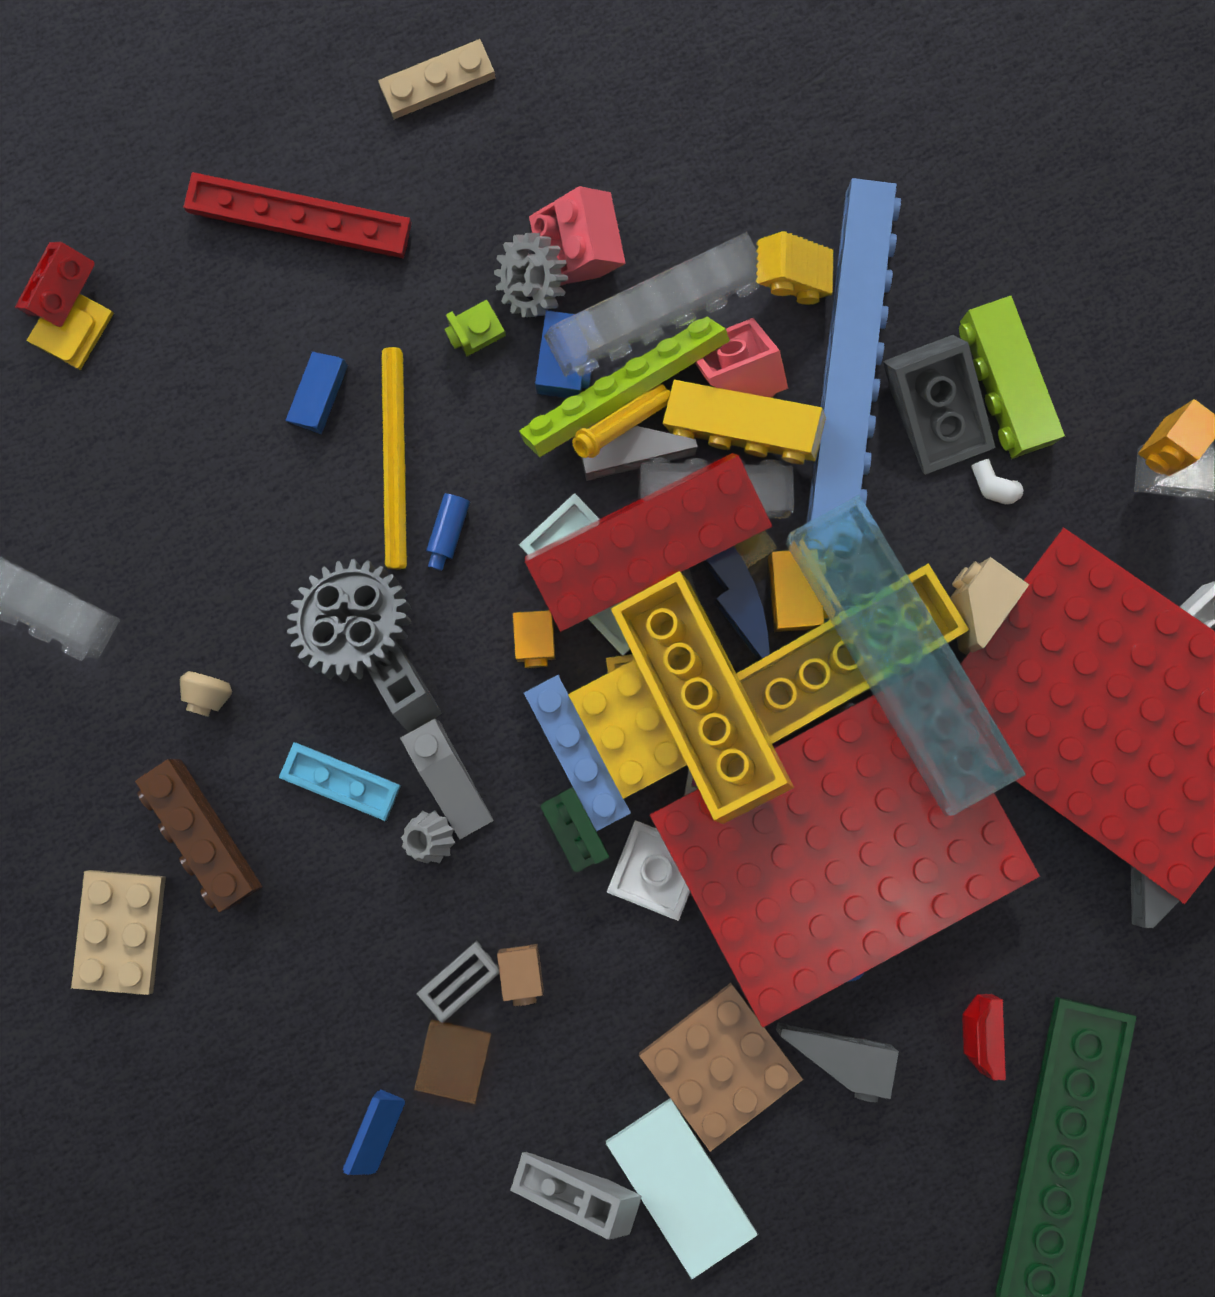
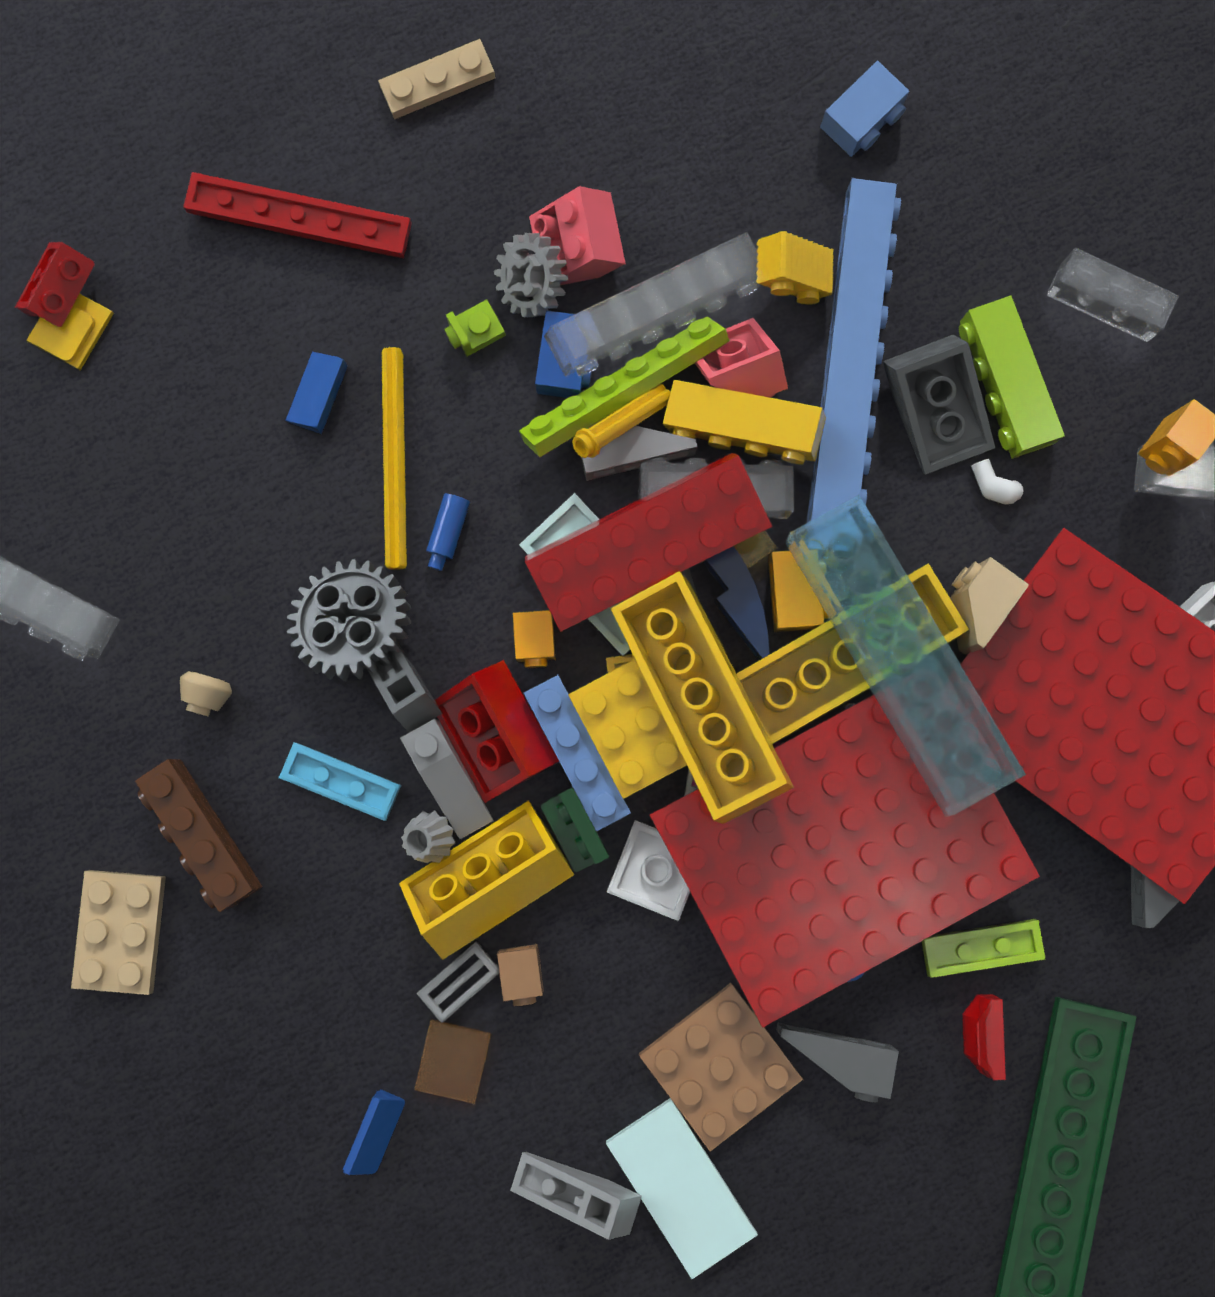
none -> yellow slope [399,800,574,960]
none -> red slope [435,660,559,803]
none -> medium blue brick [820,60,909,157]
none -> lime plate [921,919,1045,978]
none -> clear brick [1047,247,1179,342]

